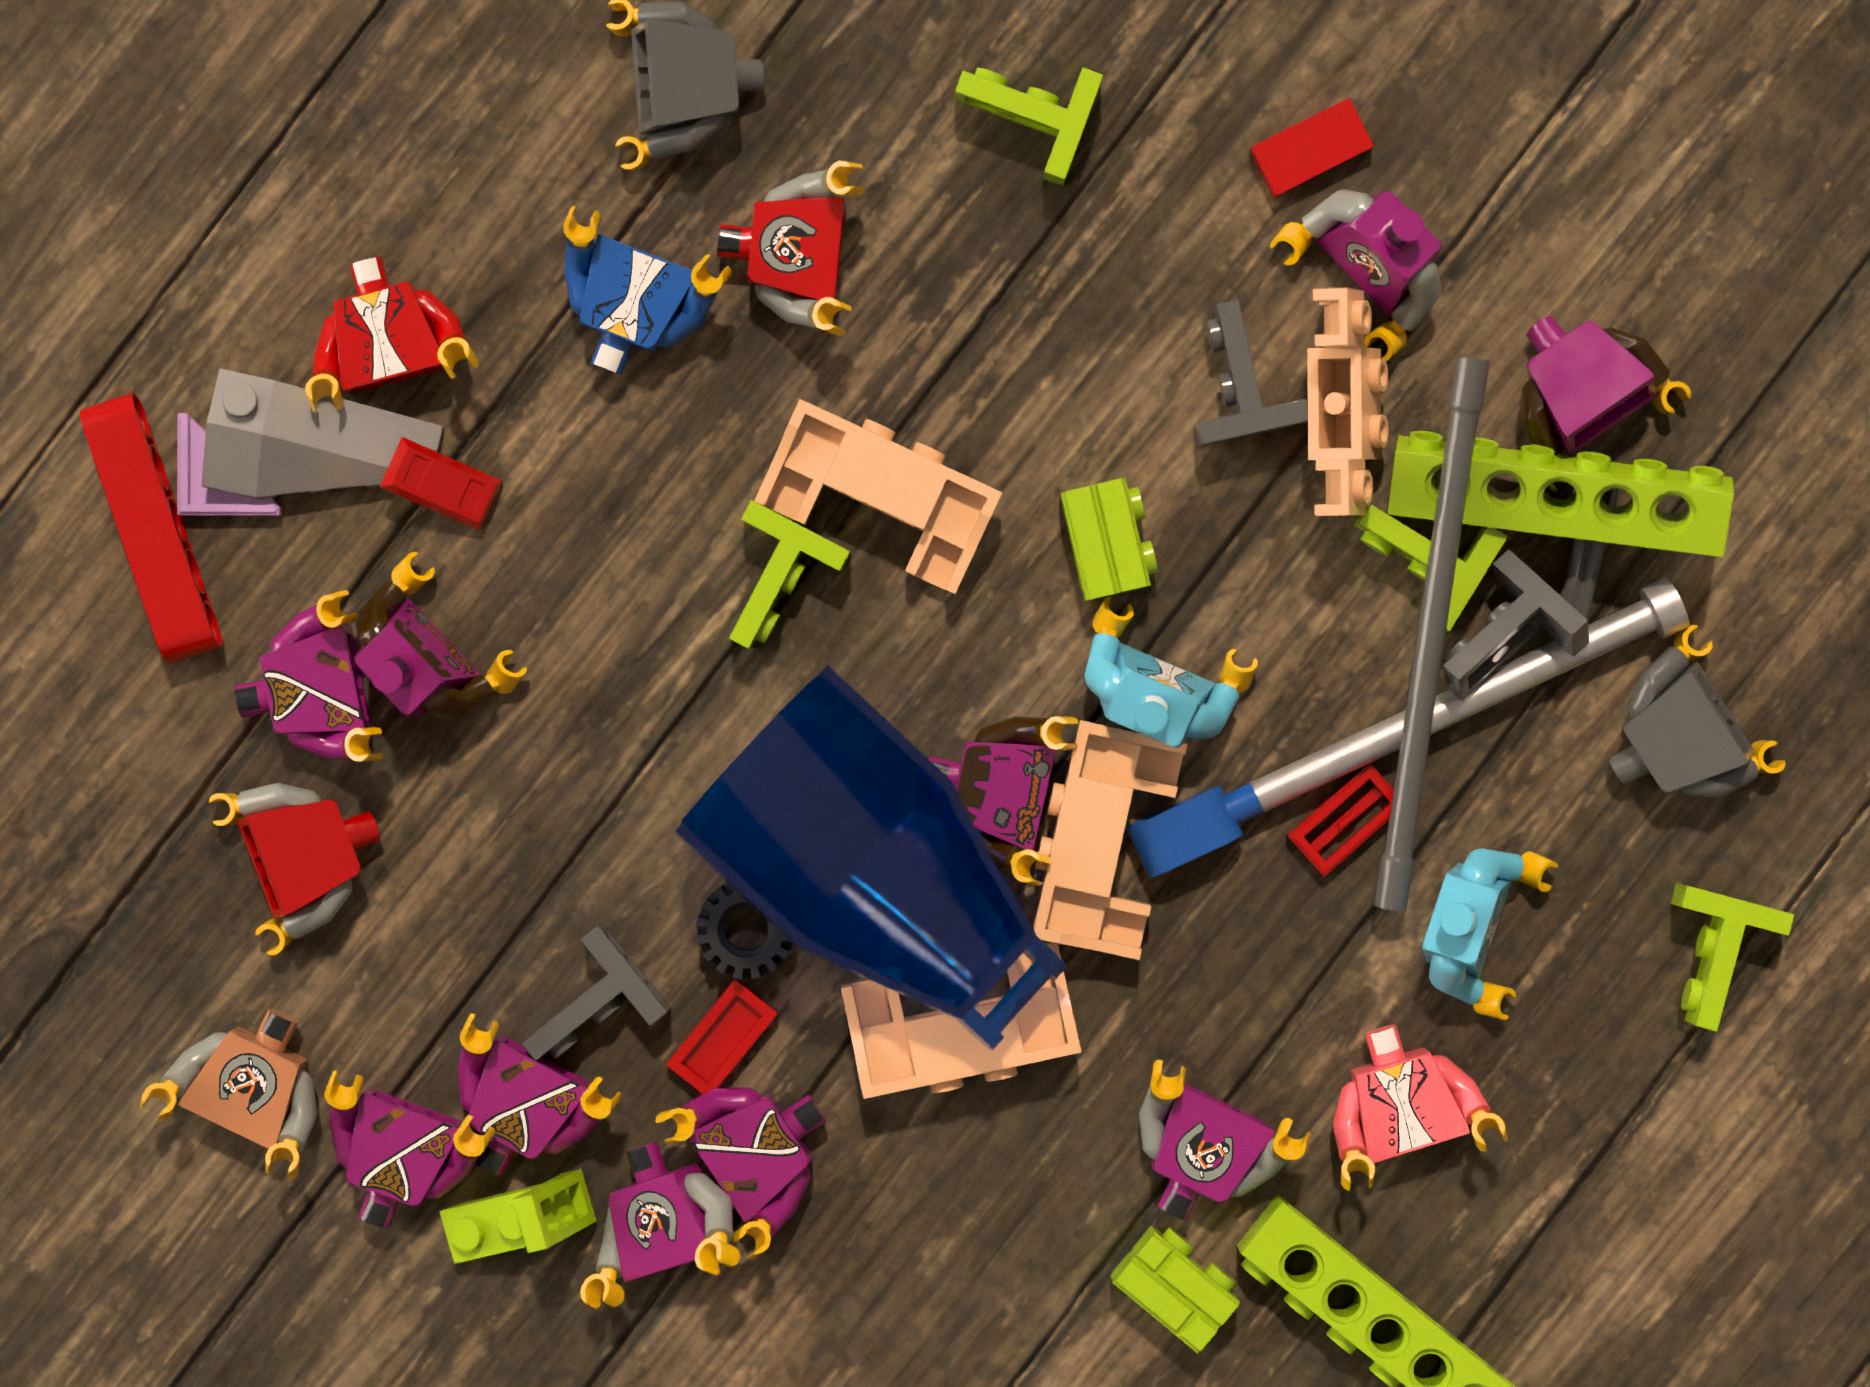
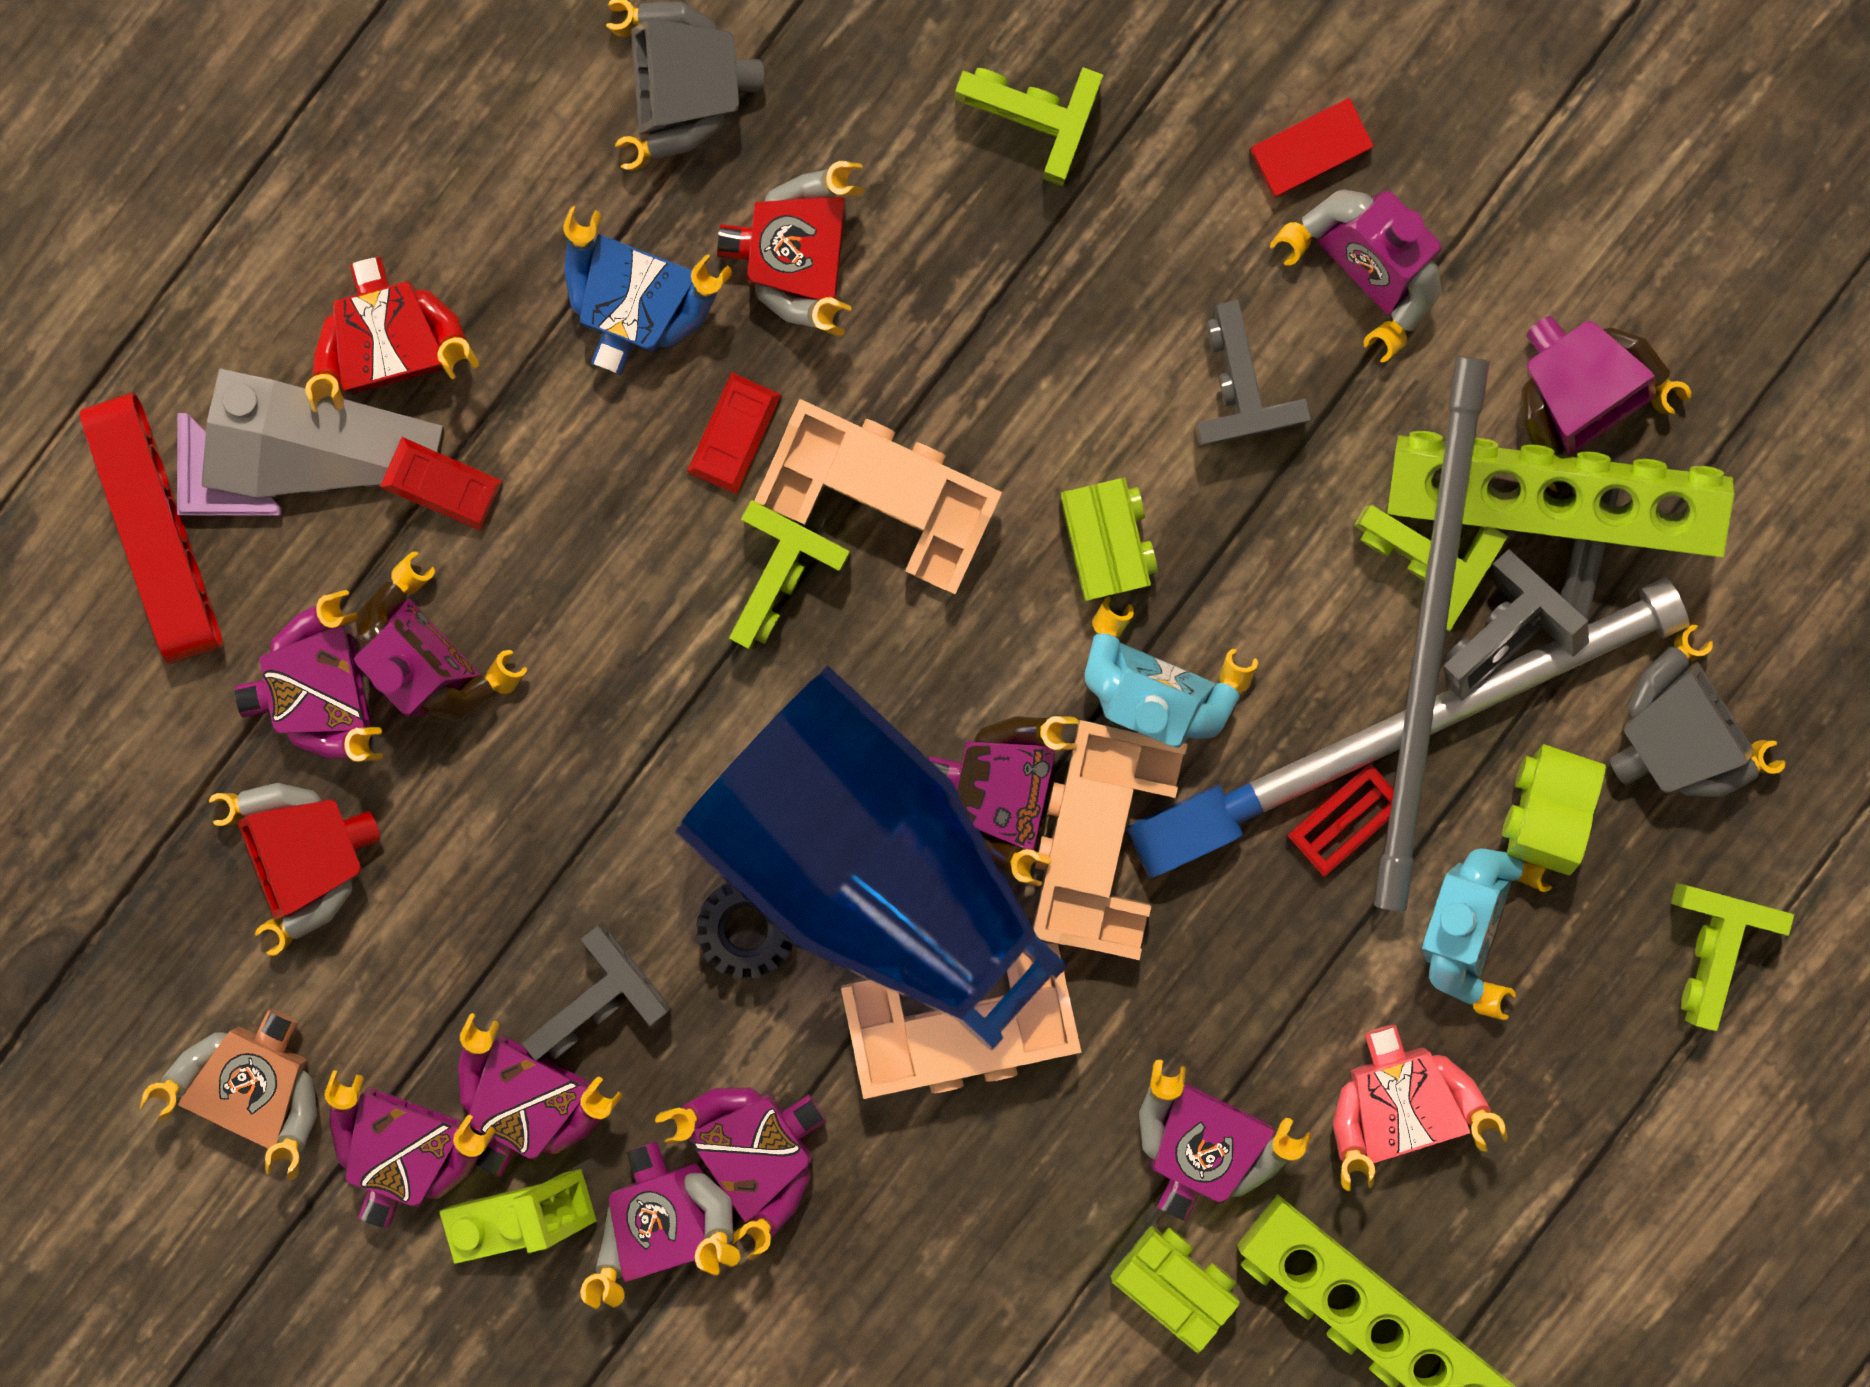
red tile [666,978,778,1094] -> none
light nougat bracket [1307,288,1389,516] -> none
none -> red tile [687,372,782,495]
none -> lime brick [1502,744,1606,876]

